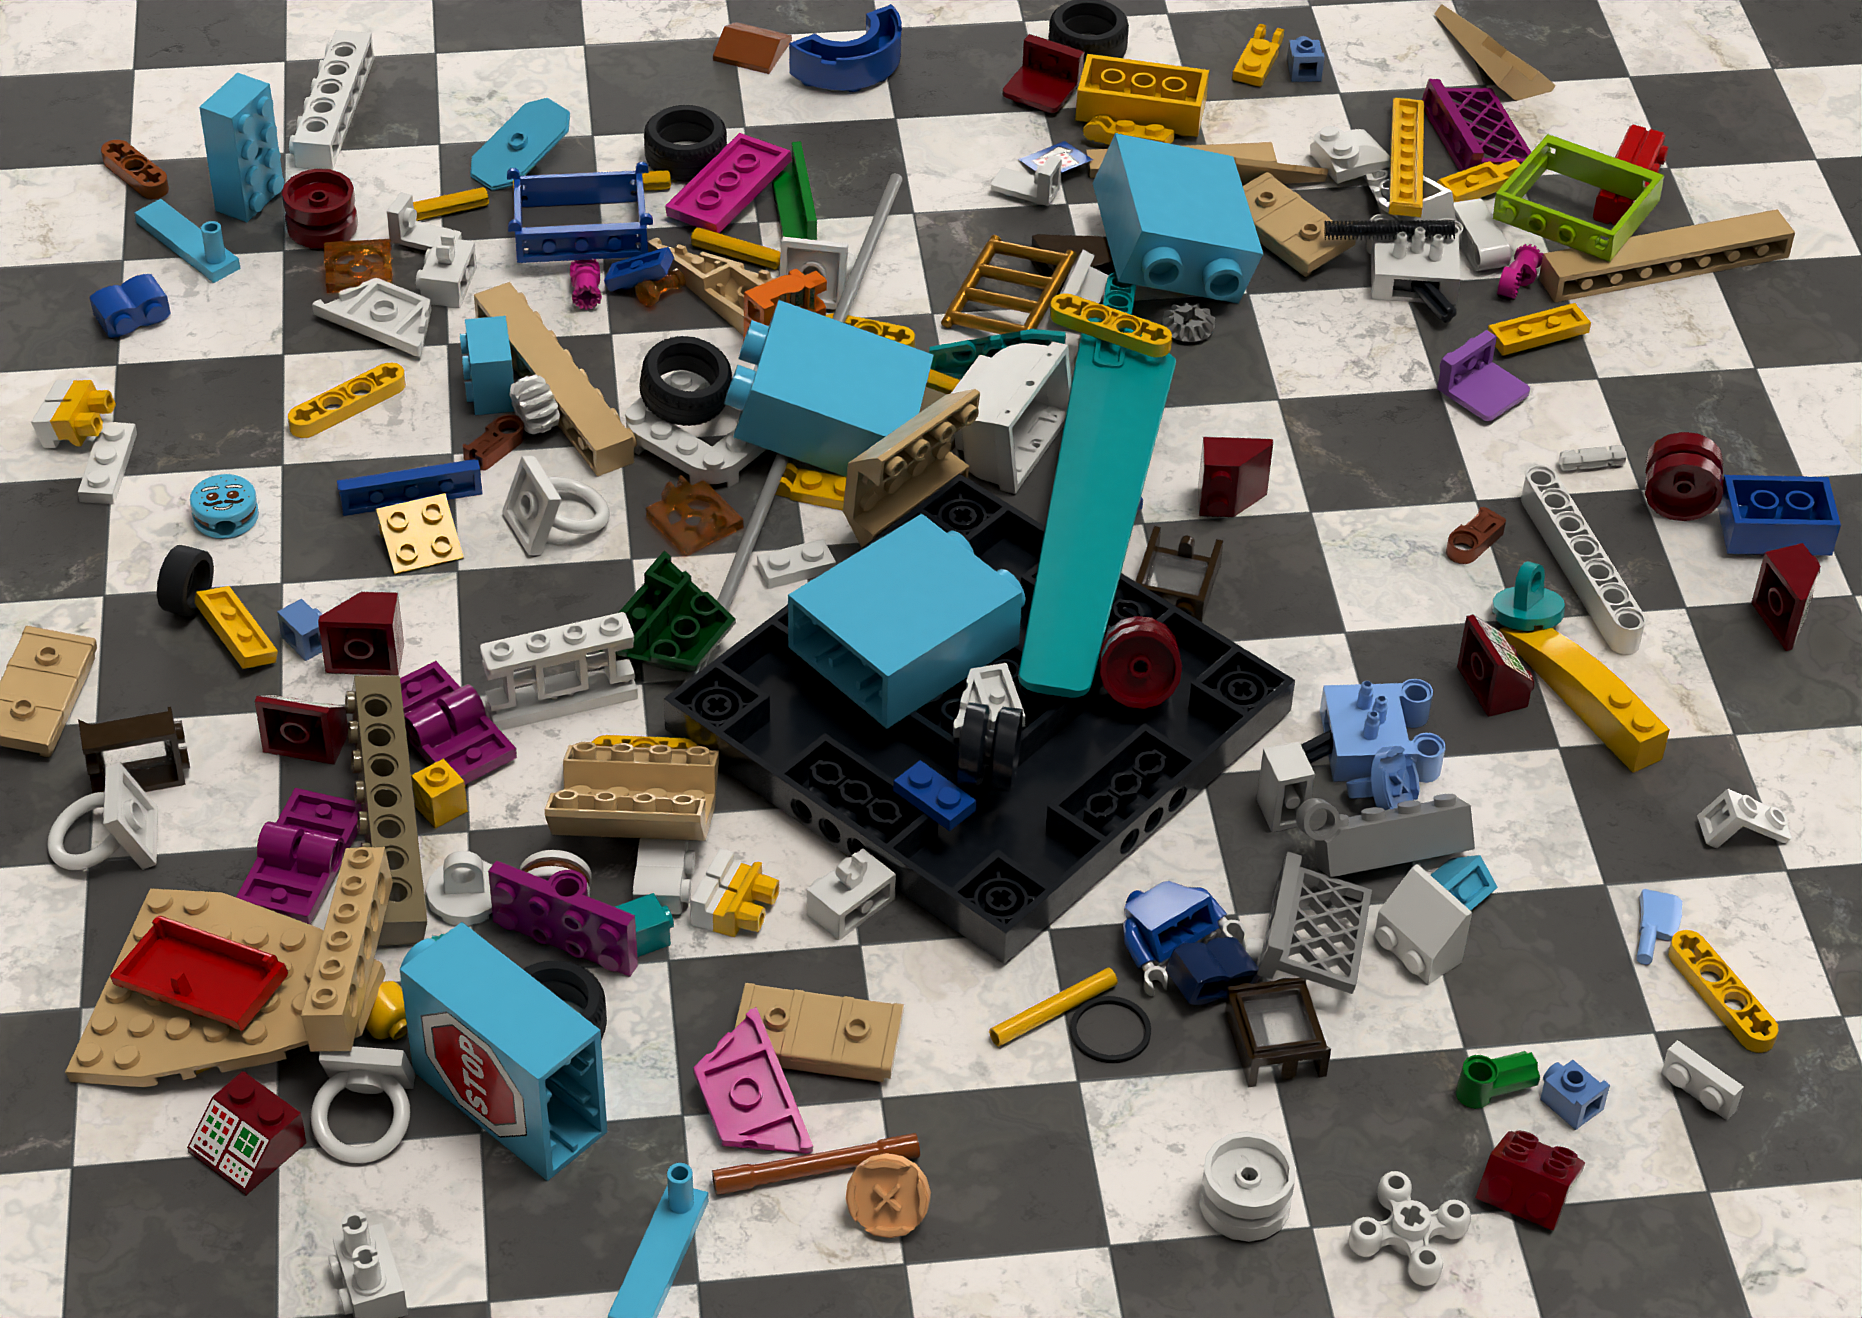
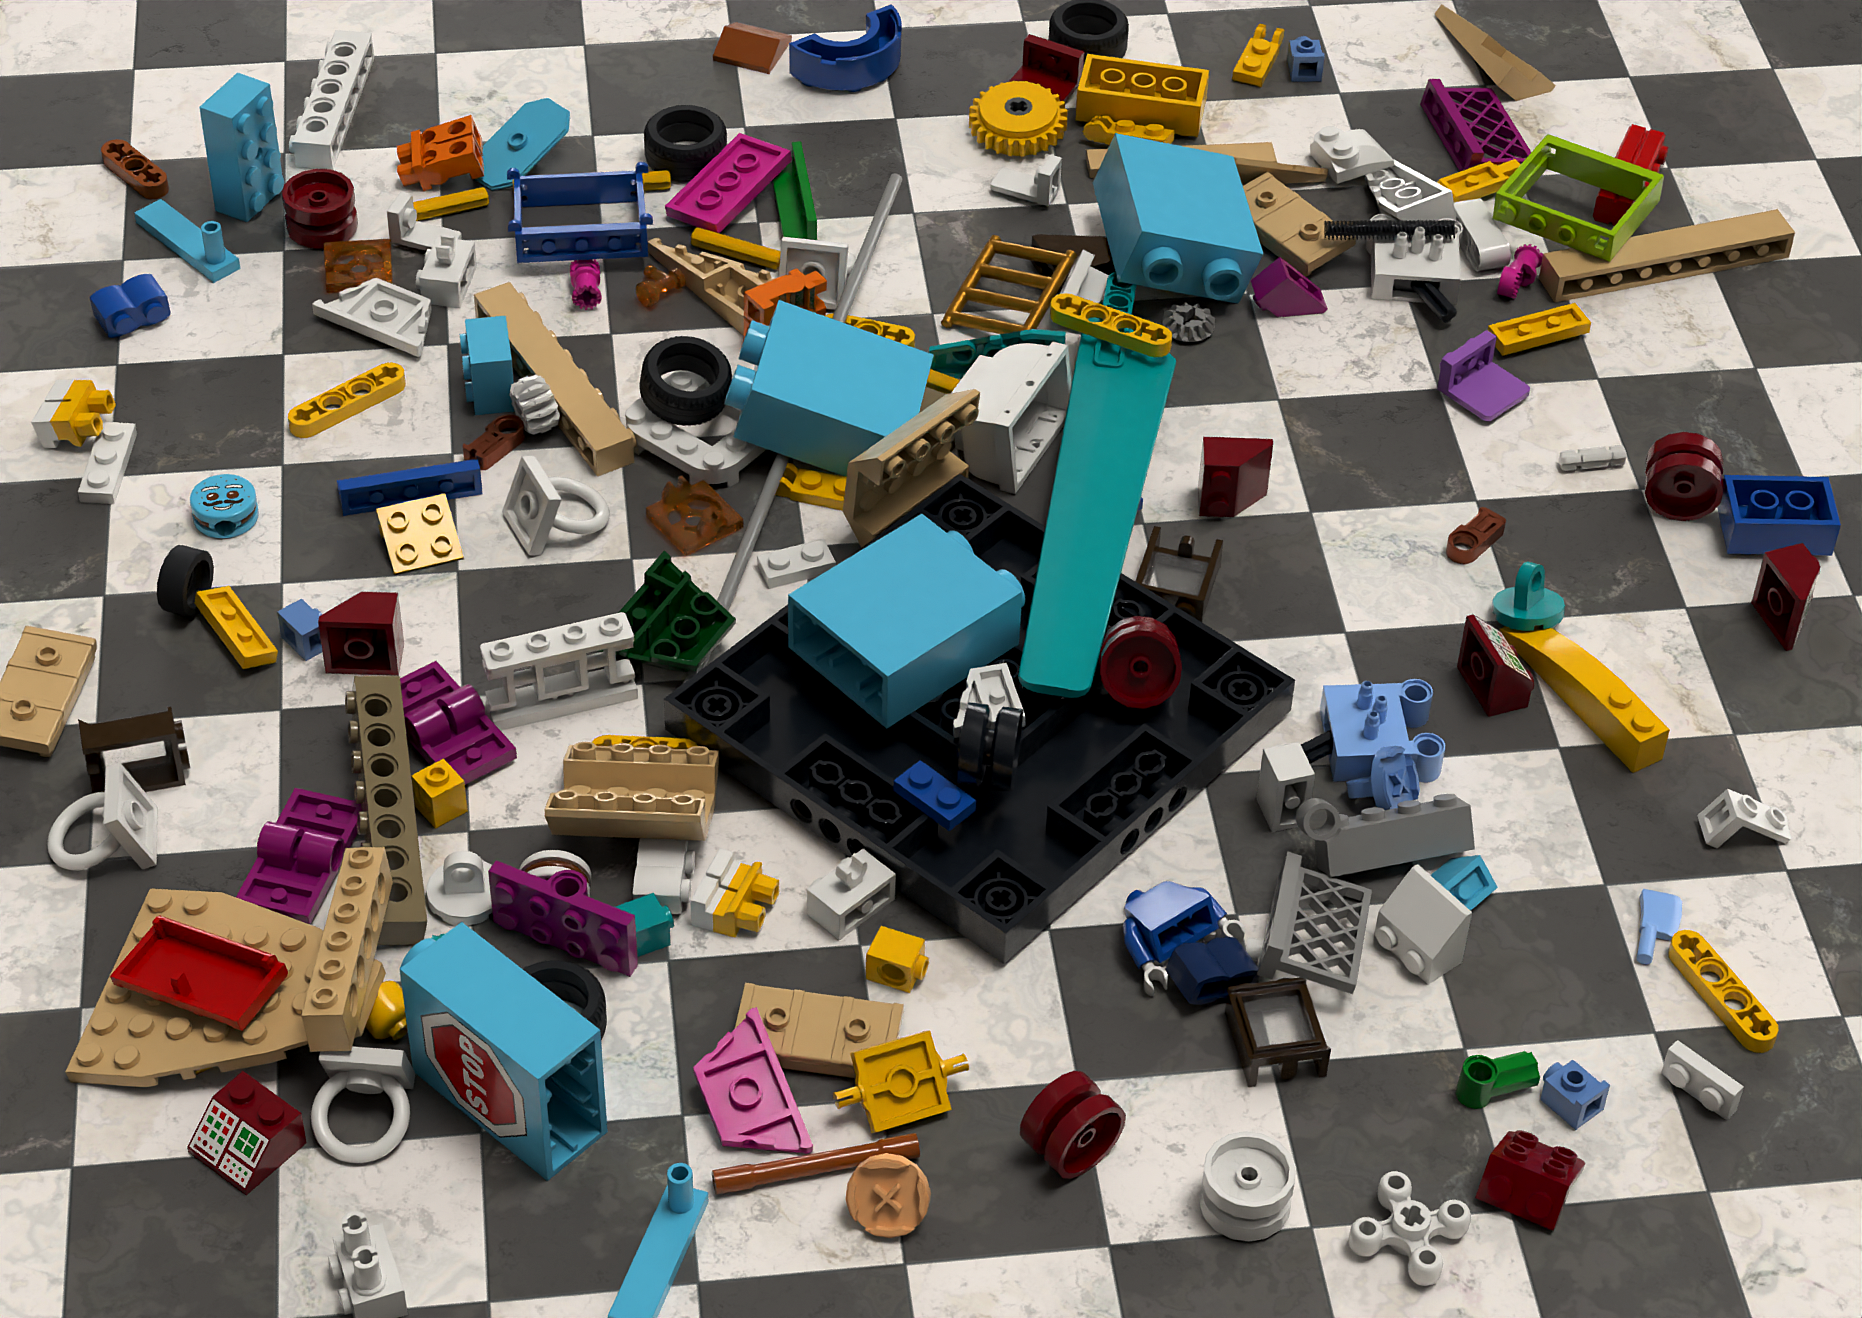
dark red slope [254,695,348,765] -> none
blue plate [604,246,674,291] -> none
yellow piece [989,967,1118,1047] -> none
sticker [1018,141,1093,173] -> none
black piece [1070,996,1151,1063] -> none
yellow tile [1389,98,1424,217] -> none
white beam [1521,465,1646,655] -> none
none -> orange hips [397,115,484,191]
none -> yellow plate [833,1030,969,1133]
none -> yellow brick [866,926,929,993]
none -> yellow gear [969,81,1068,157]
none -> dark red wheel [1020,1071,1126,1179]
none -> magenta slope [1250,257,1328,317]

